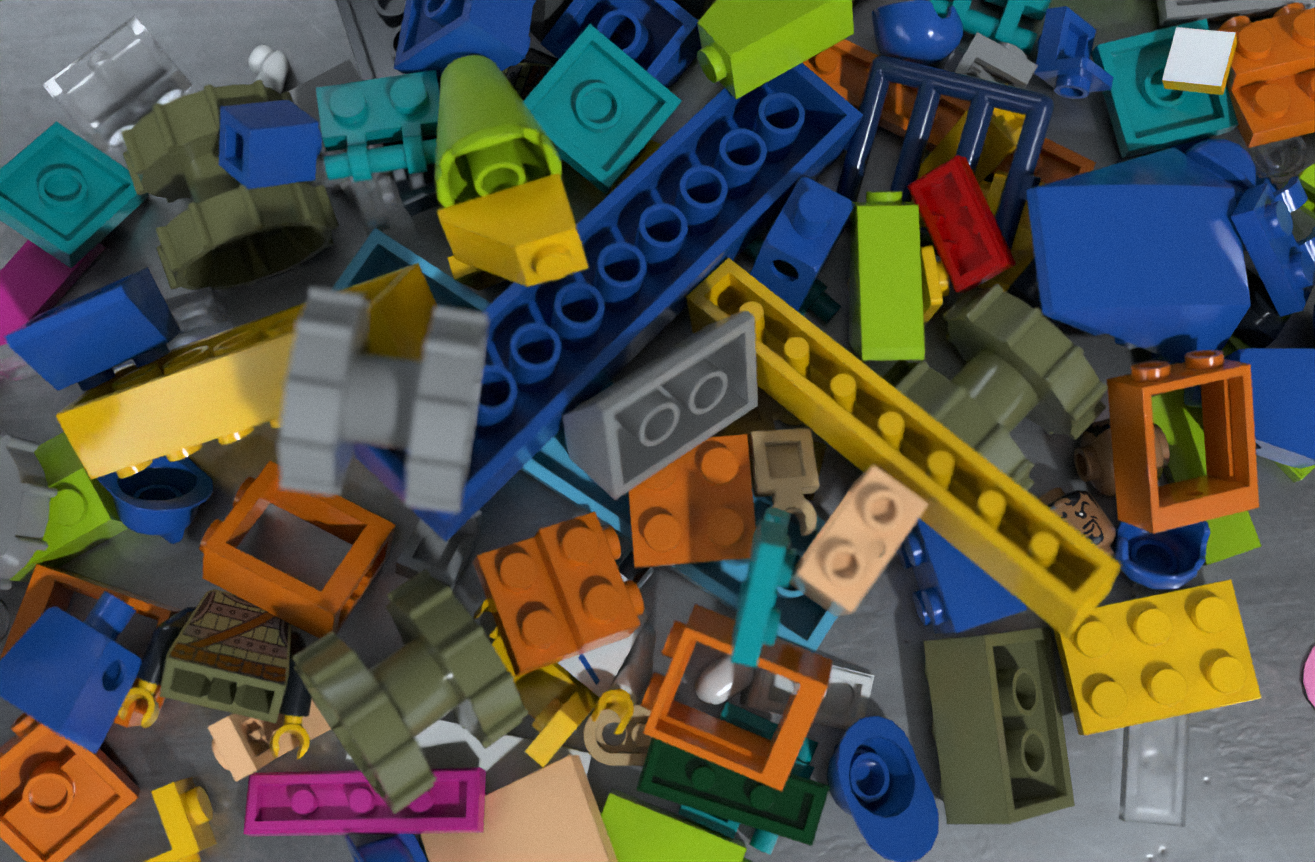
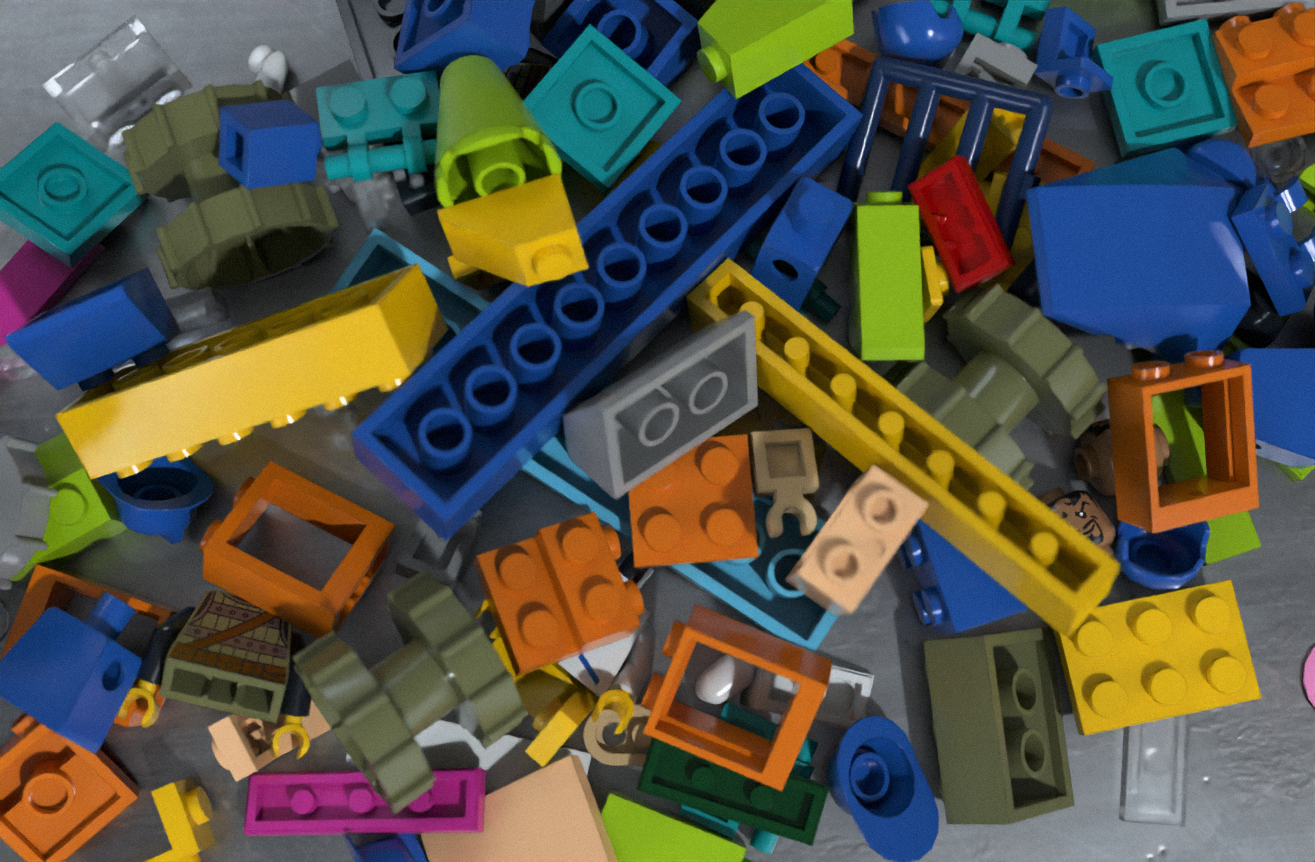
light grey piece [277,287,489,513] -> none
teal plate [731,508,795,668] -> none
white tile [1162,27,1237,95] -> none

